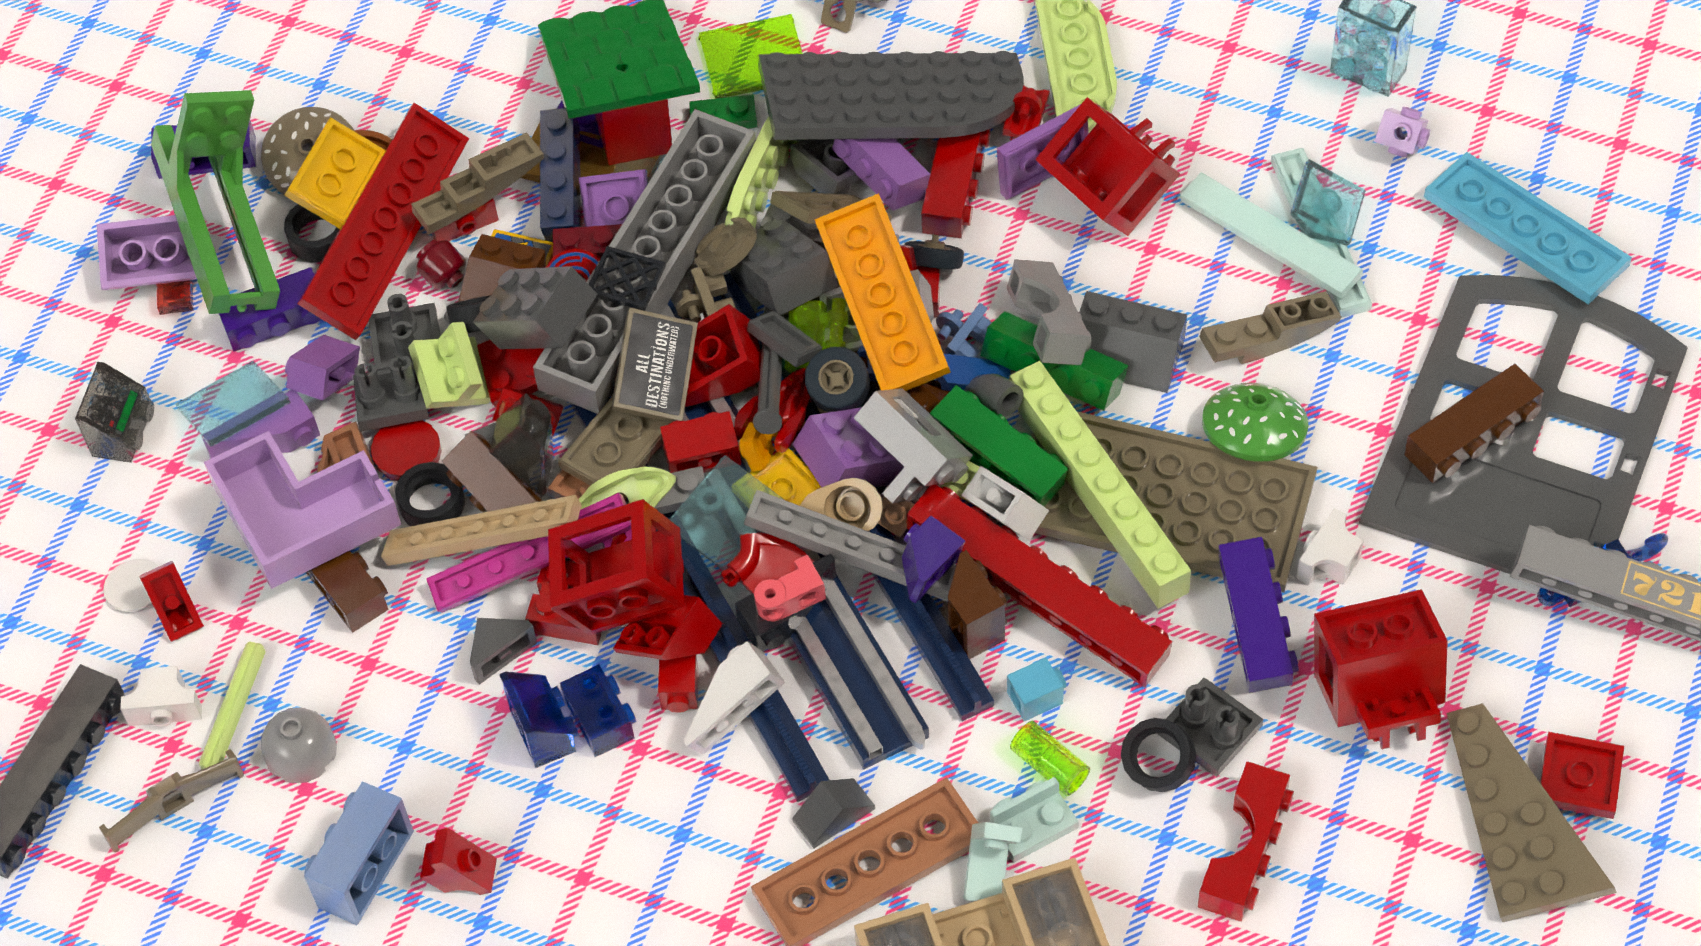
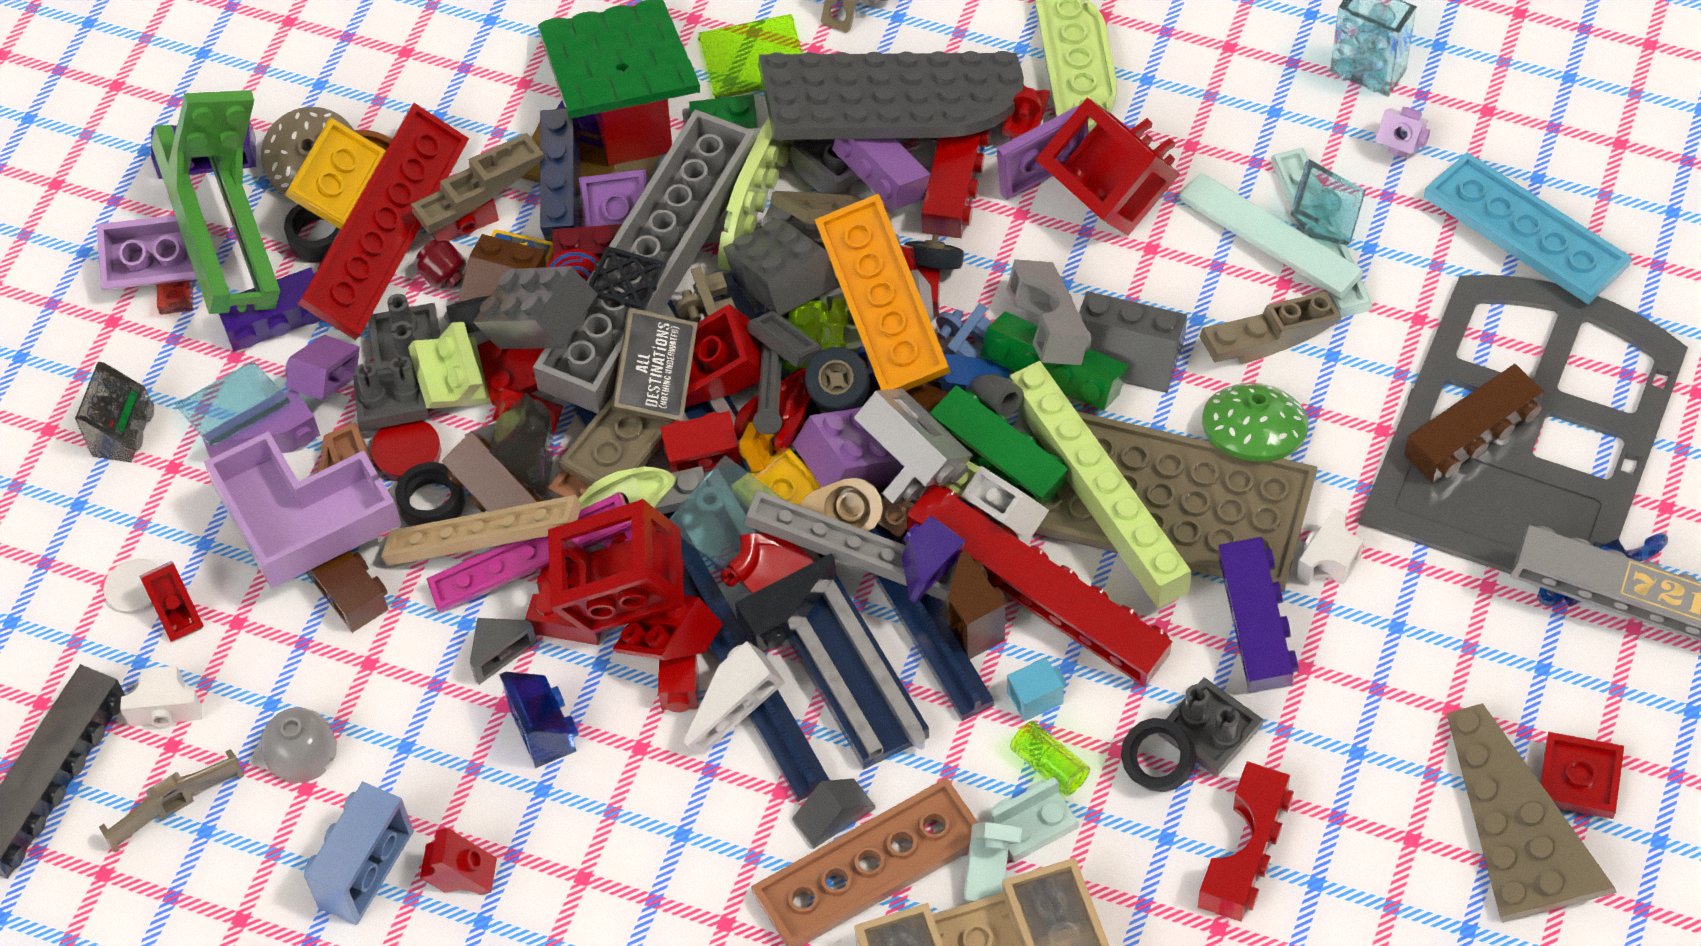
yellowish green axle [199,641,266,770] -> none
clear blue brick [559,664,637,757] -> none
dark tan tile [694,217,757,276] -> none
coral leg [754,555,826,622] -> none
red piece [1314,589,1448,750] -> none

